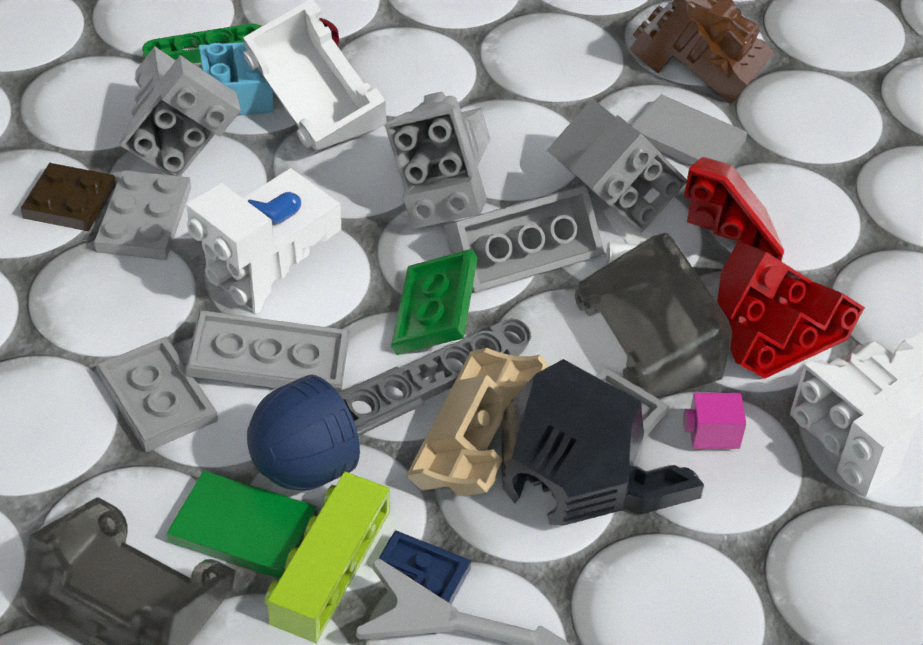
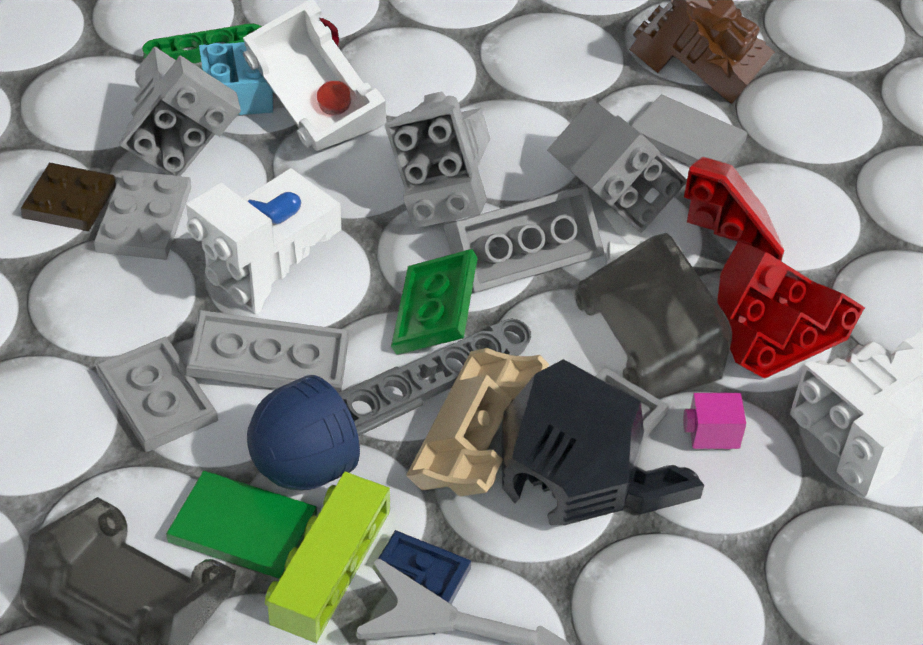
none -> clear red tile [317,81,351,115]

